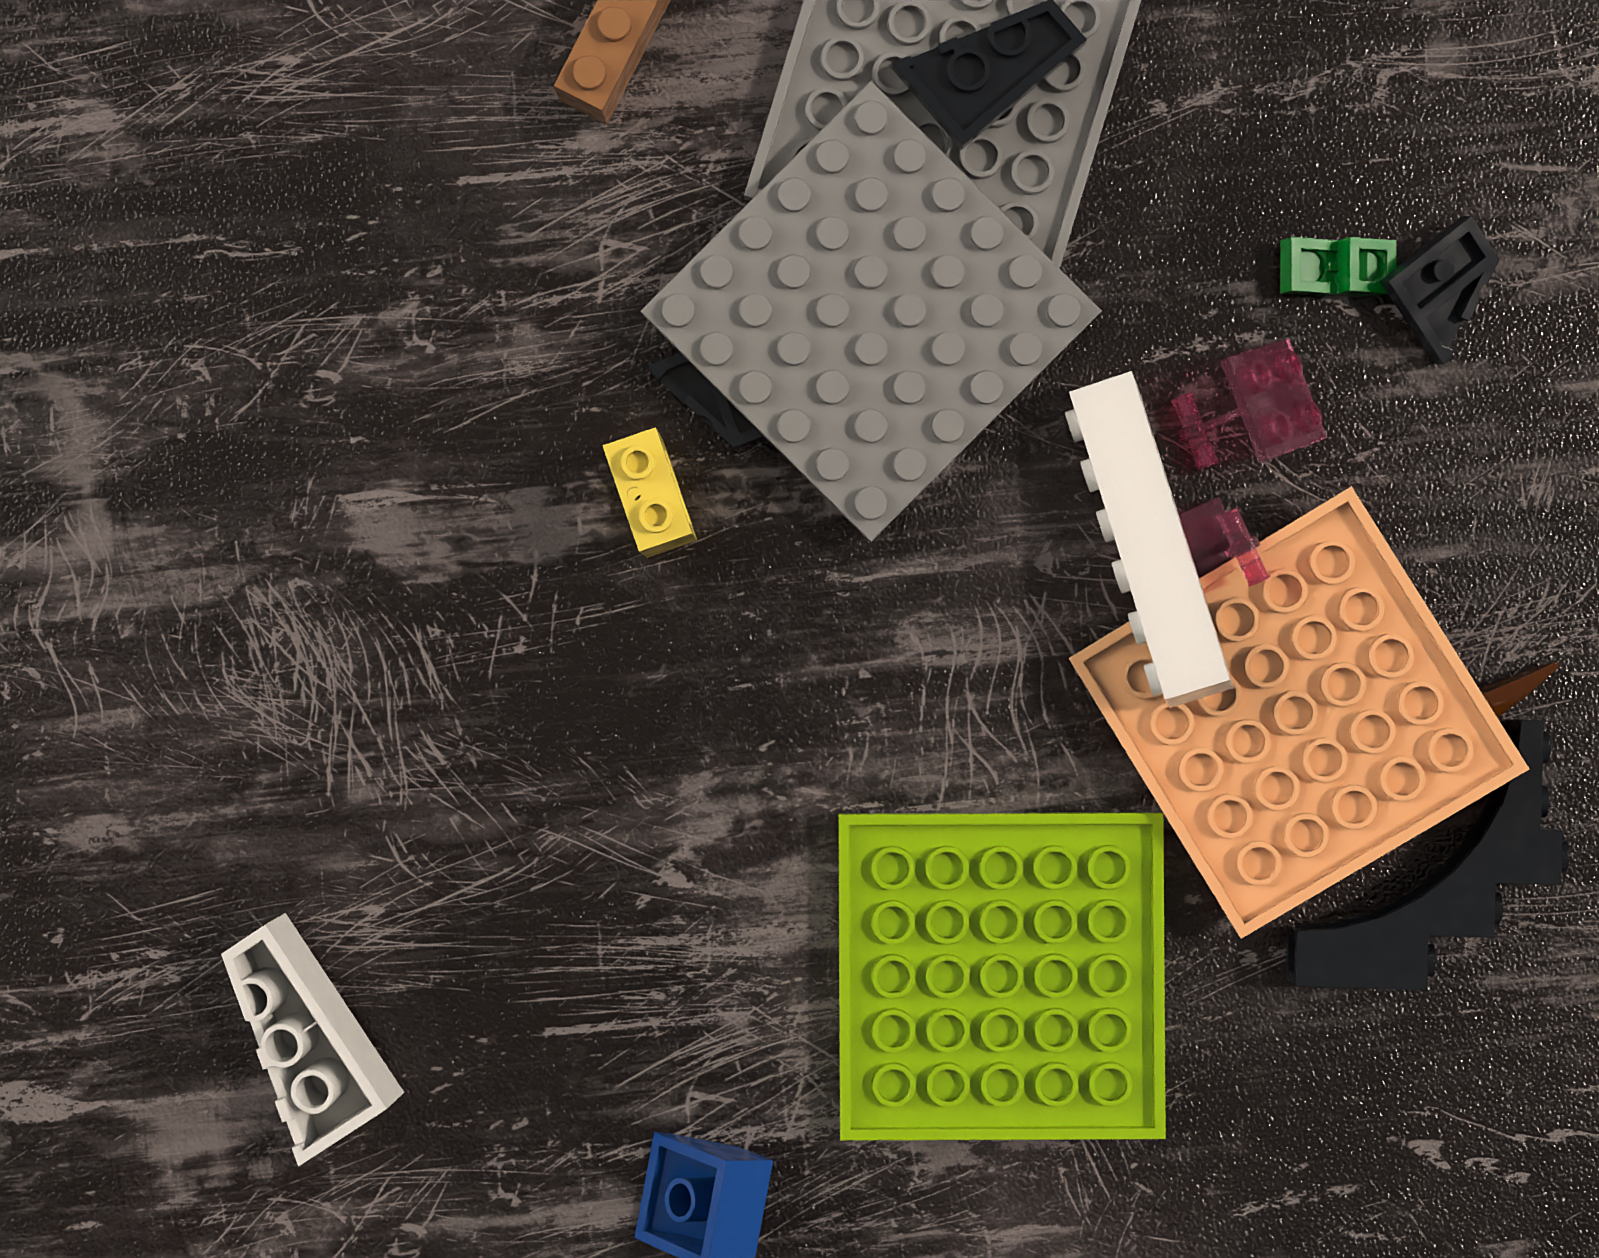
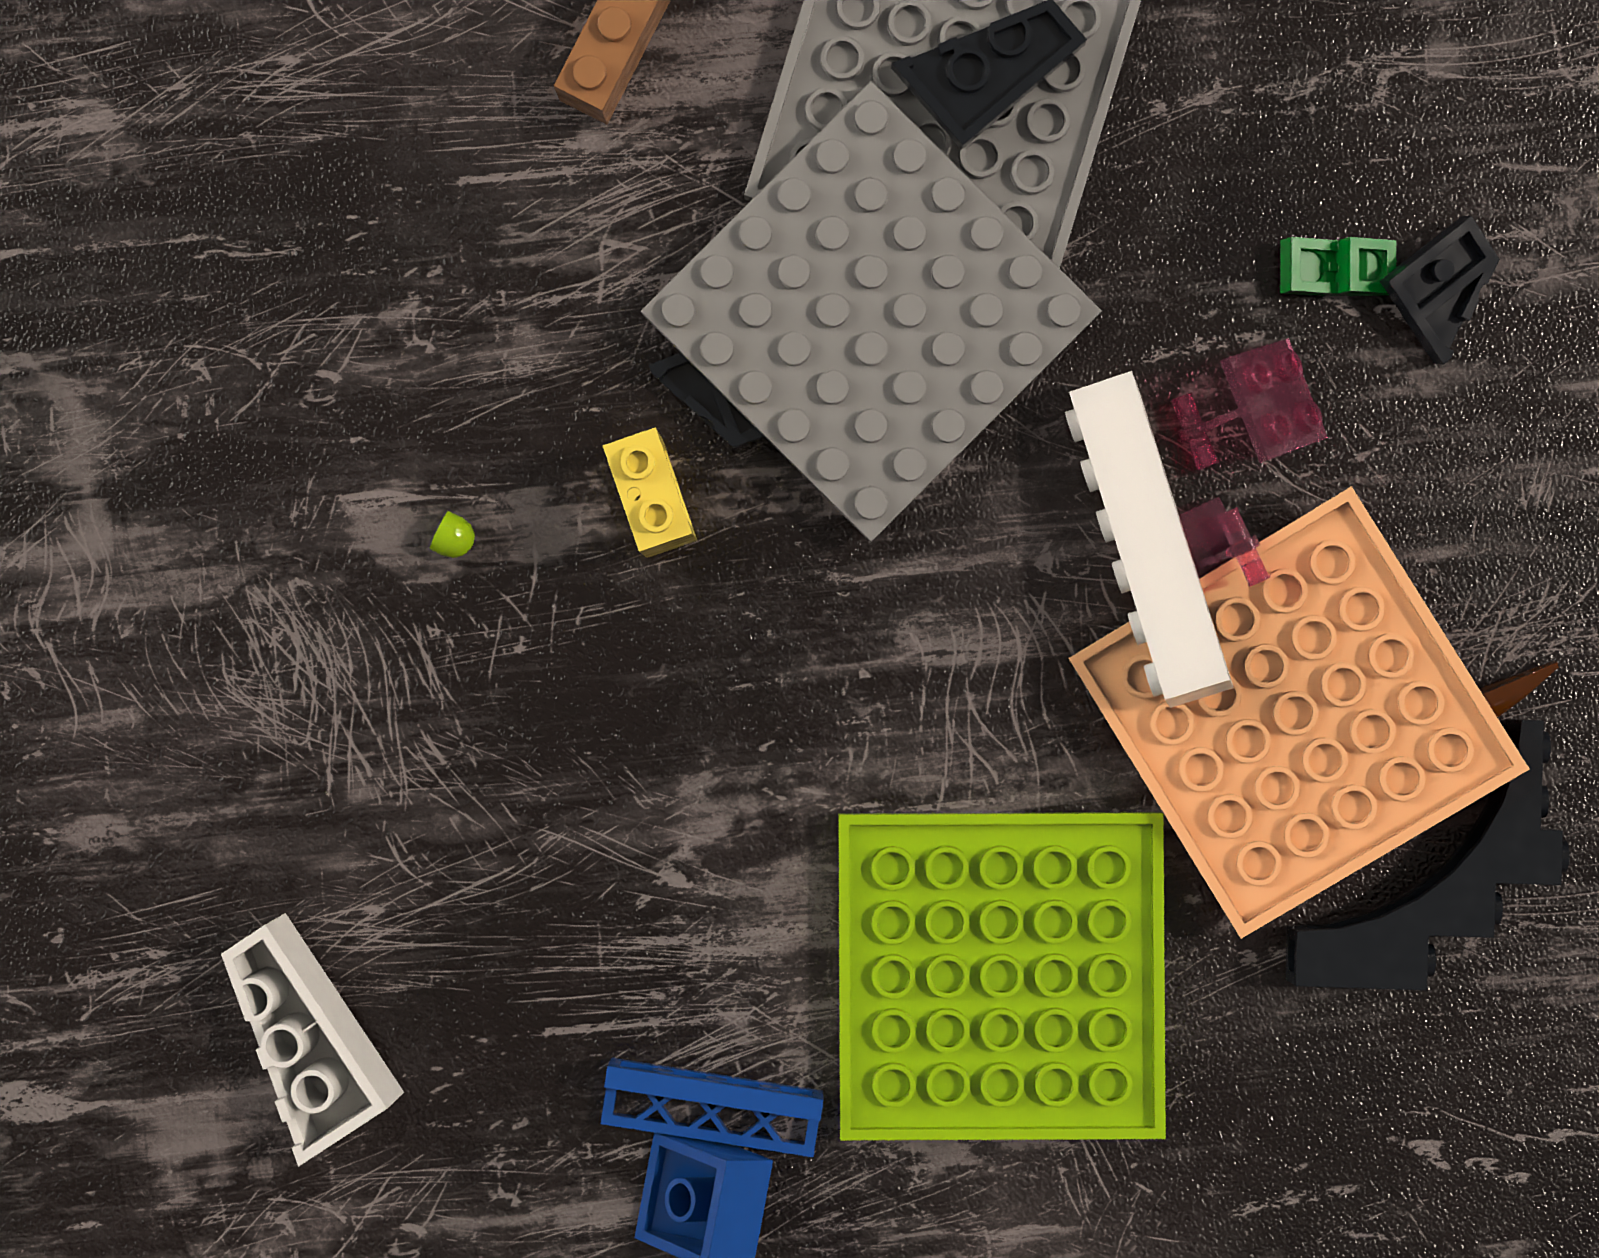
none -> lime hinge [430,511,475,558]
none -> blue fence [601,1058,824,1157]

